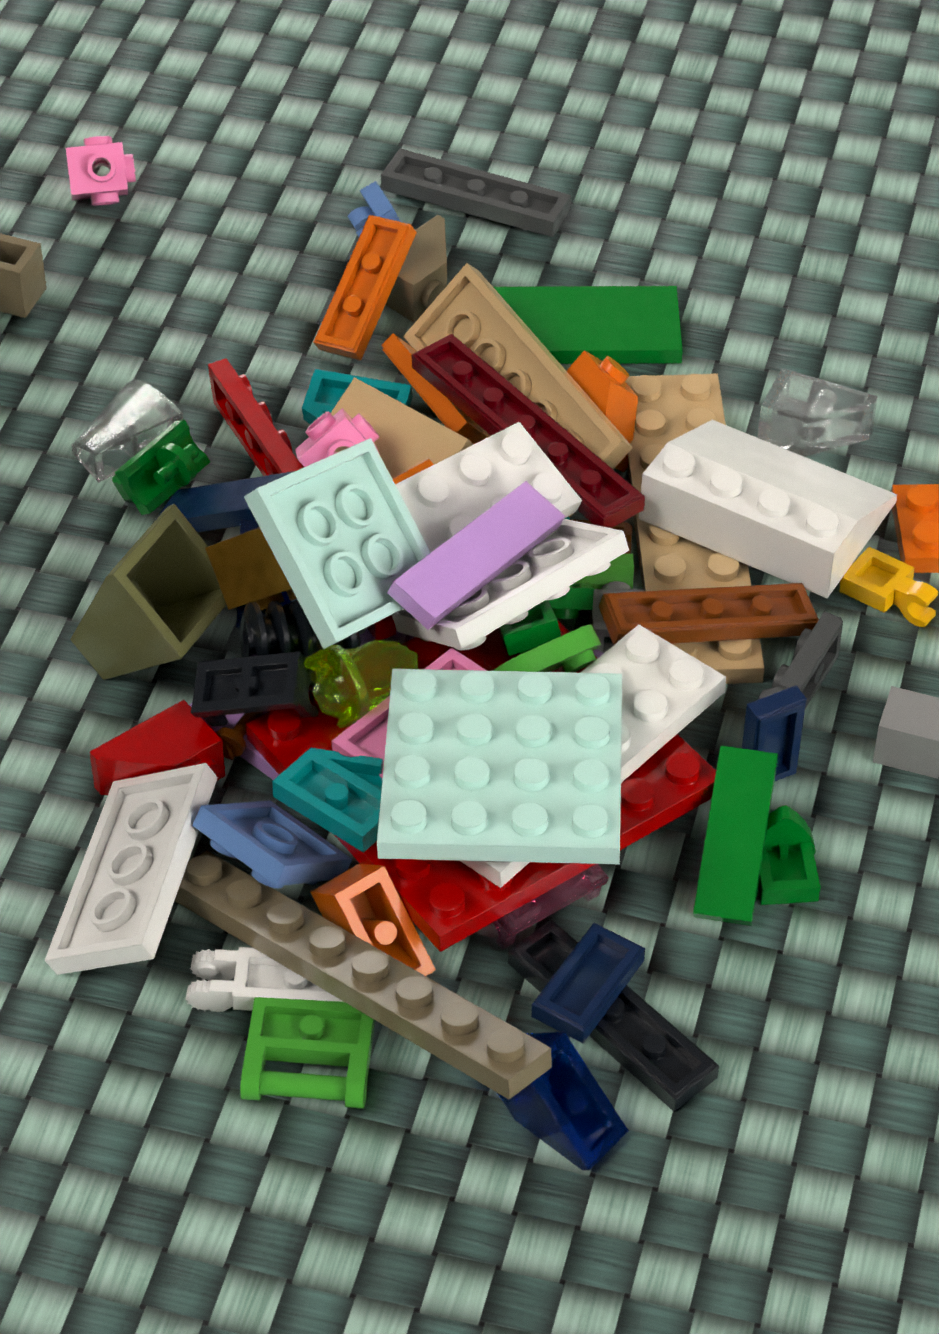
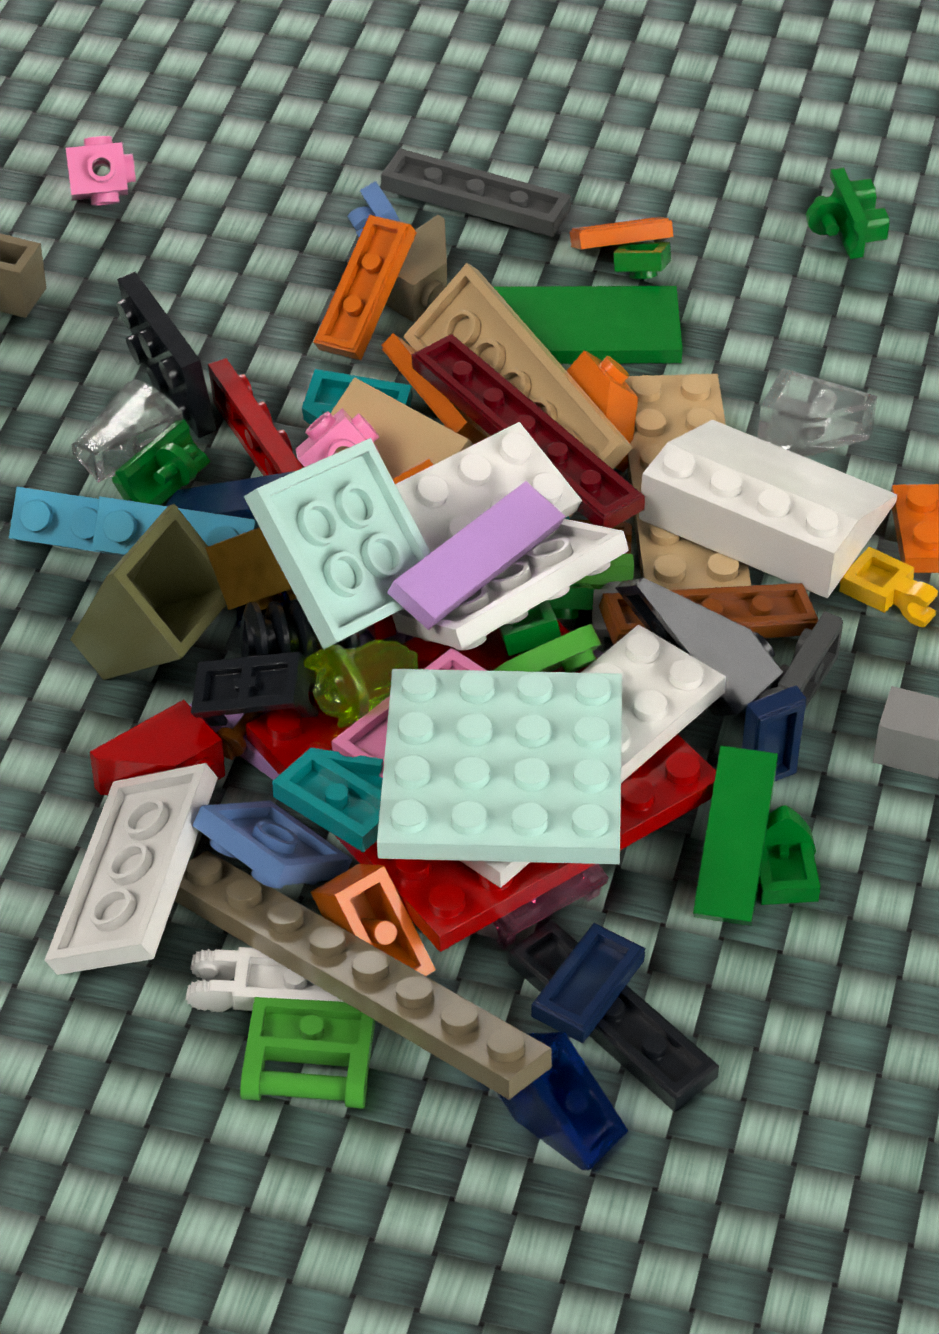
none -> medium azure bracket [9,487,259,556]
none -> black plate [116,271,217,438]
none -> orange tile [569,217,674,249]
none -> green plate [614,242,671,279]
none -> slope [615,578,783,716]
none -> green hips [805,168,890,259]

